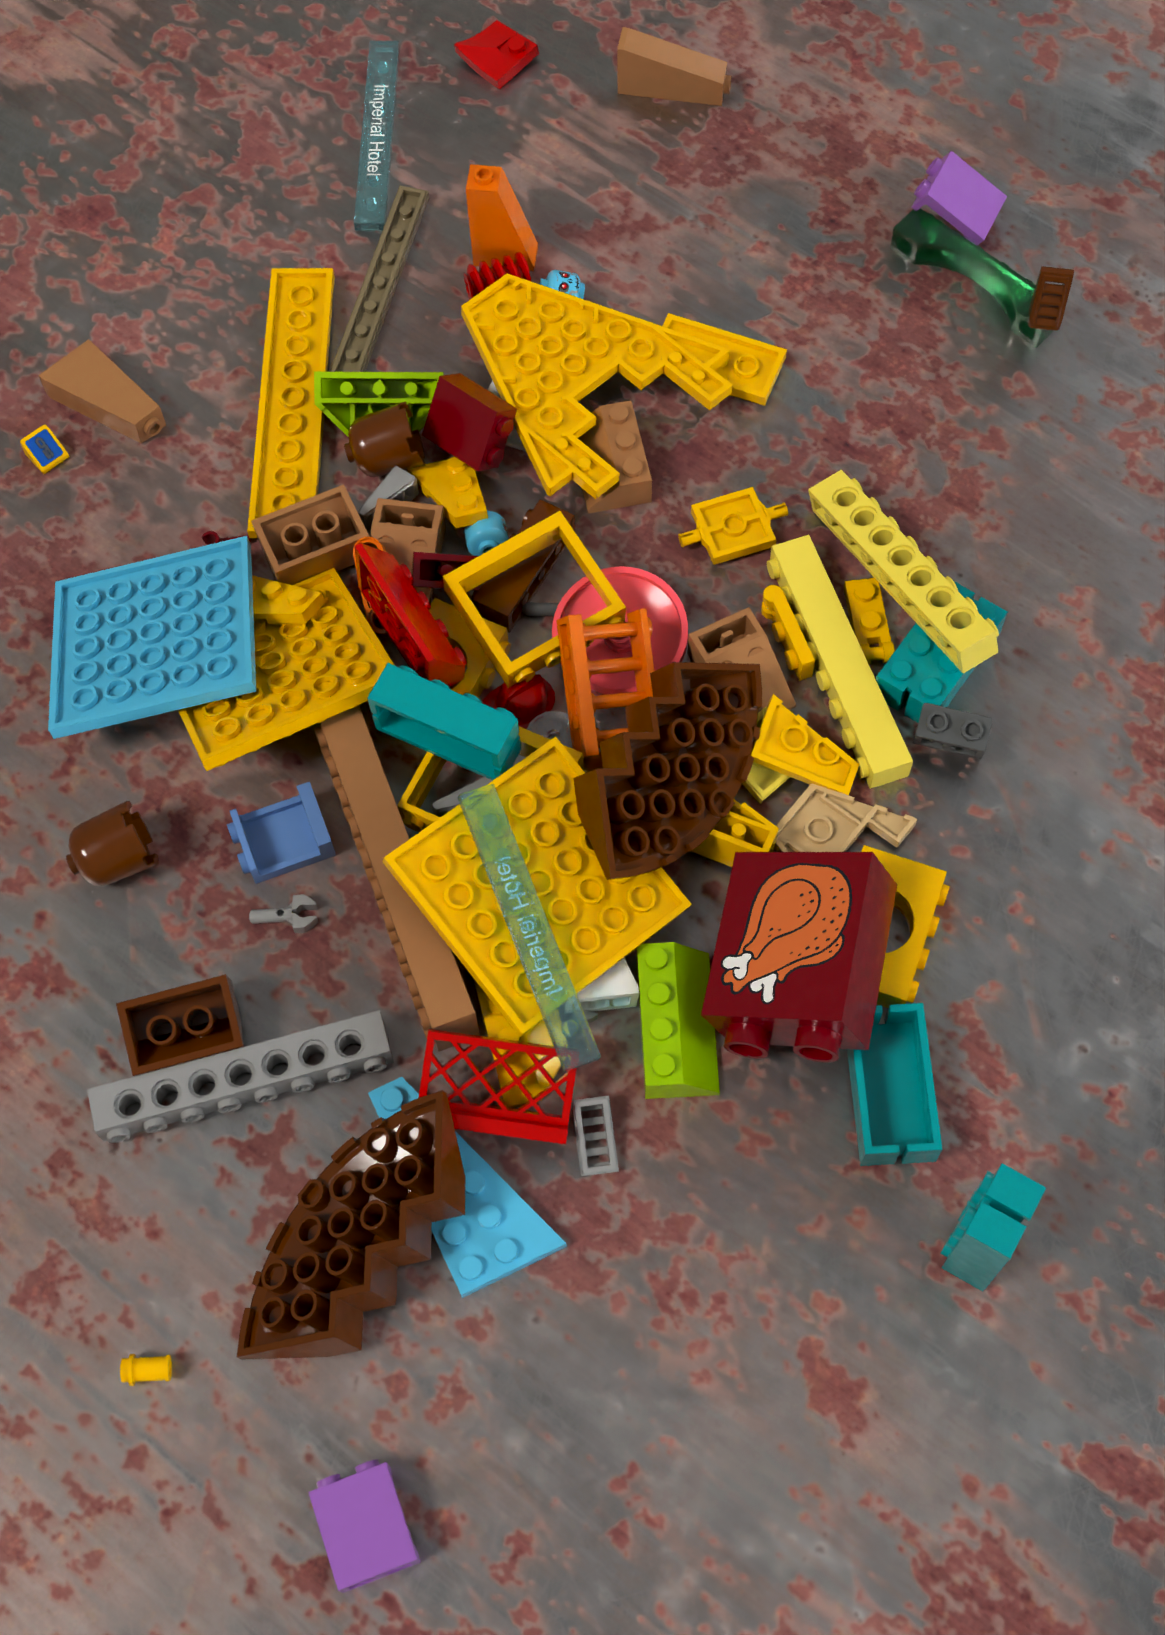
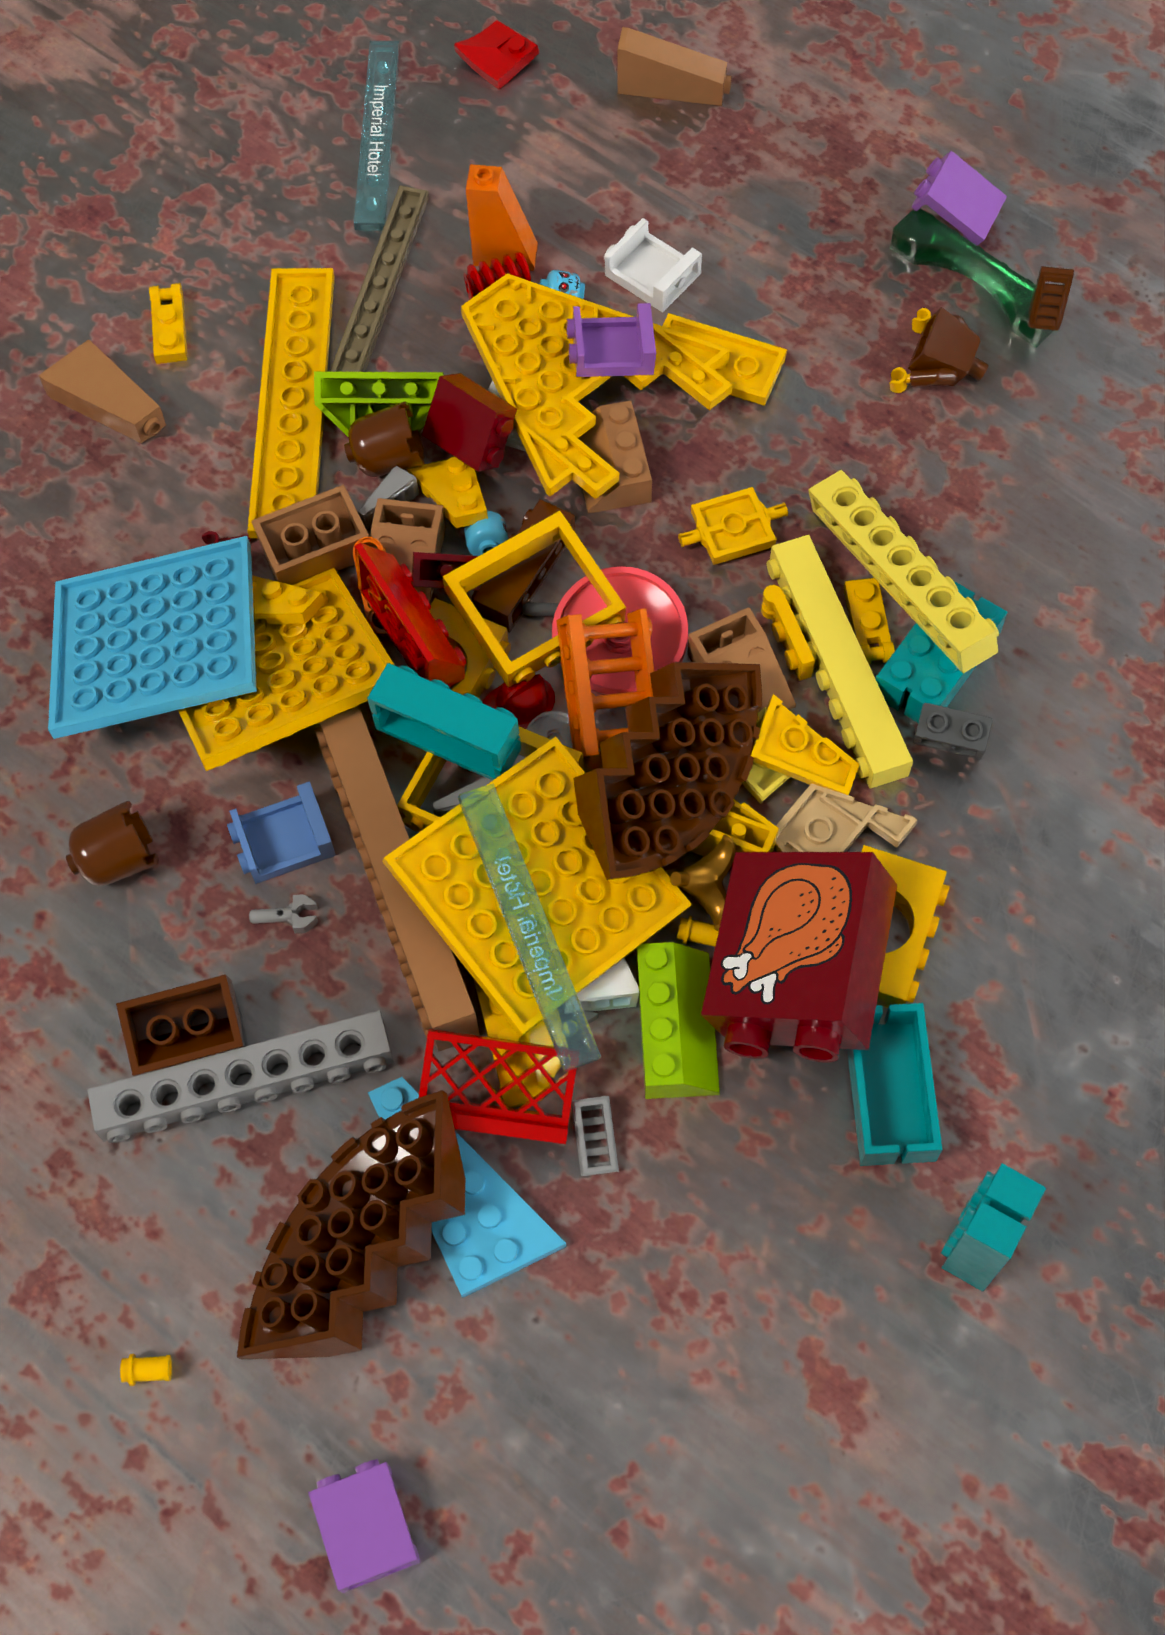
slope [20,424,70,475] -> none
none -> yellow plate [149,283,188,364]
none -> medium lavender panel [567,303,656,377]
none -> white panel [604,218,702,313]
none -> pearl gold piece [665,834,736,931]
none -> yellow pin [677,915,719,947]
none -> reddish brown torso [889,307,989,393]

